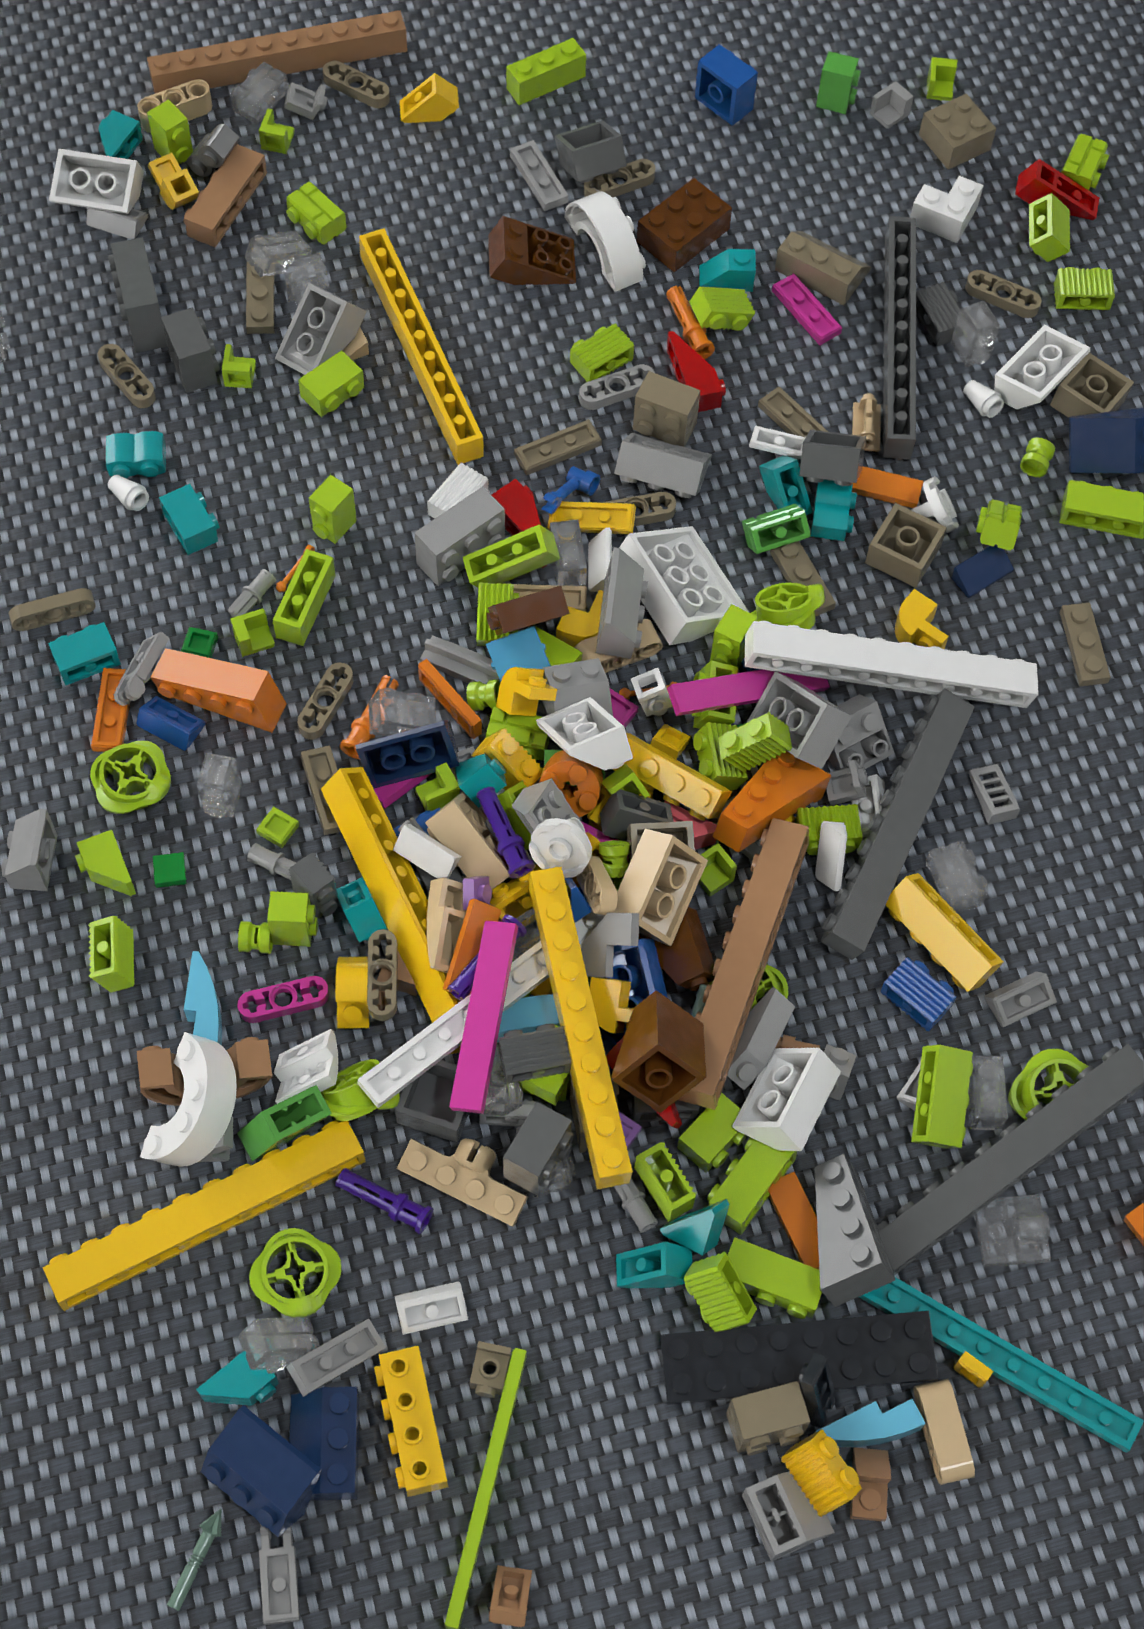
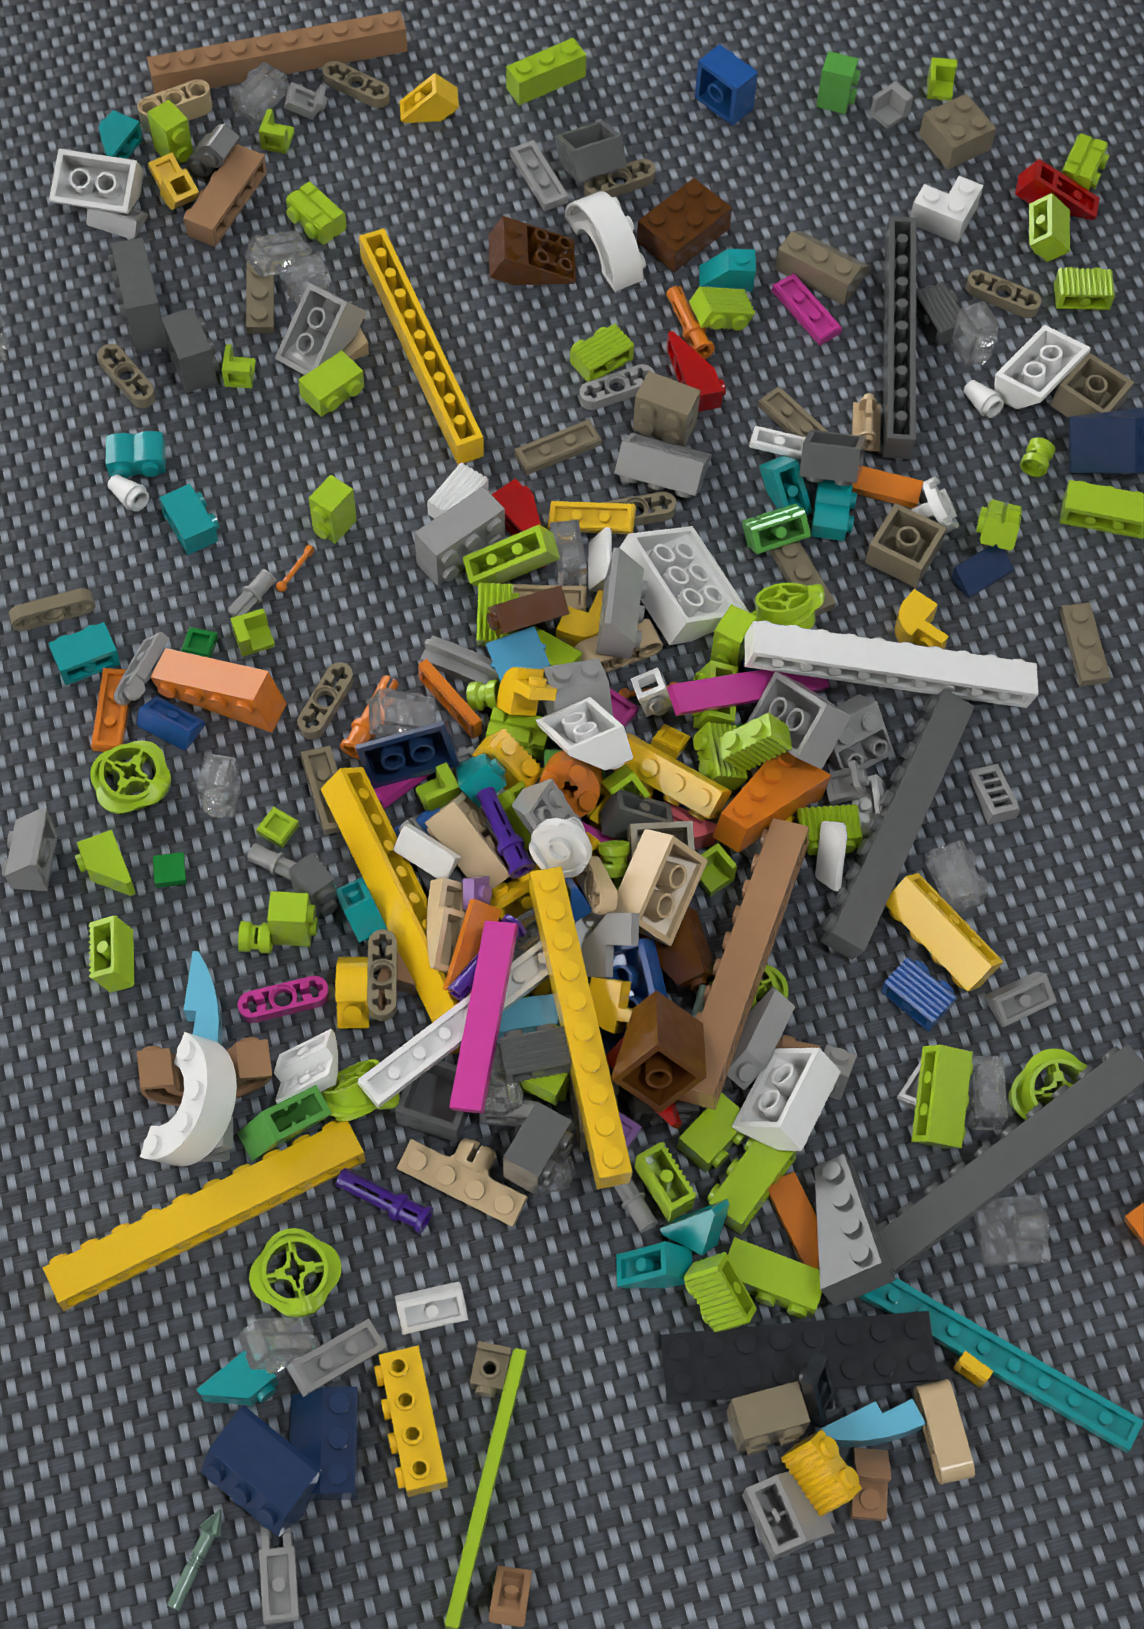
lime brick [273,549,336,646] -> none
blue brick [541,466,601,514] -> none

